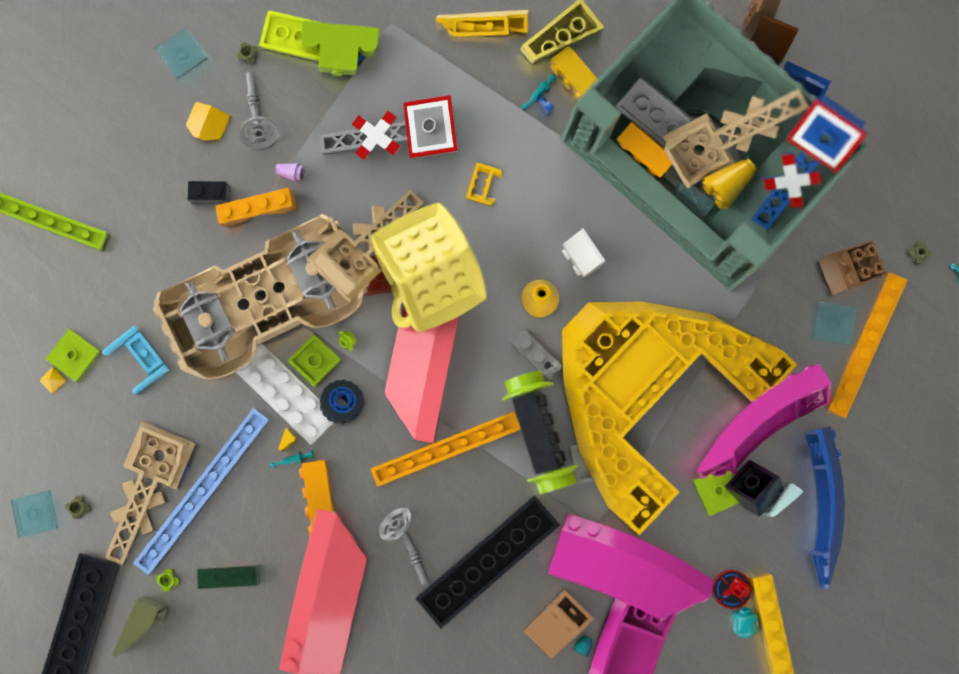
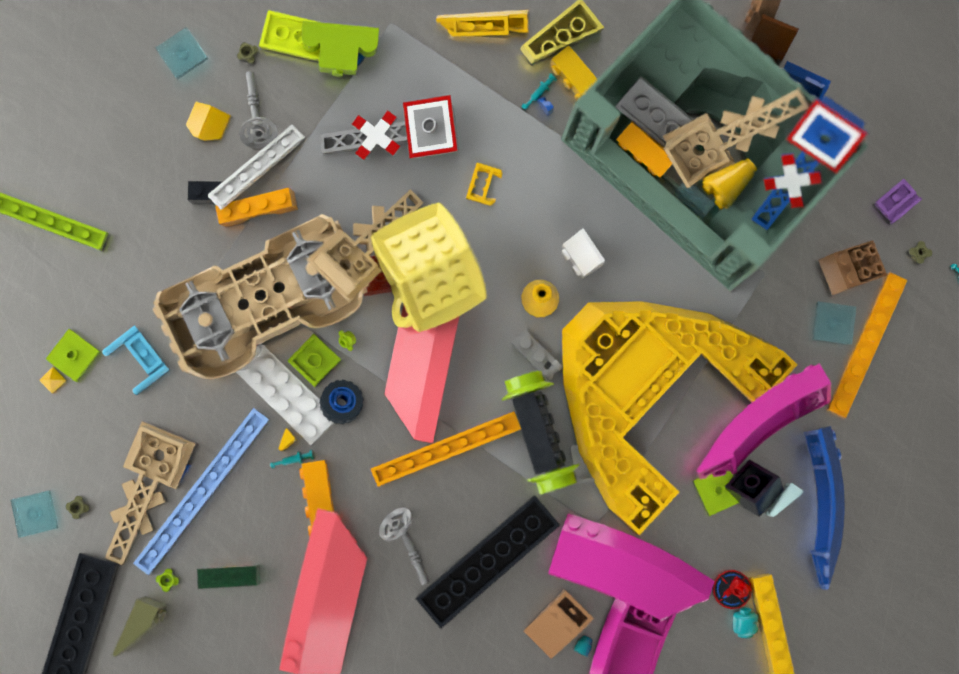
lavender cone [275,163,305,182] -> none
none -> white tile [208,125,305,210]
none -> medium lavender plate [874,179,922,224]

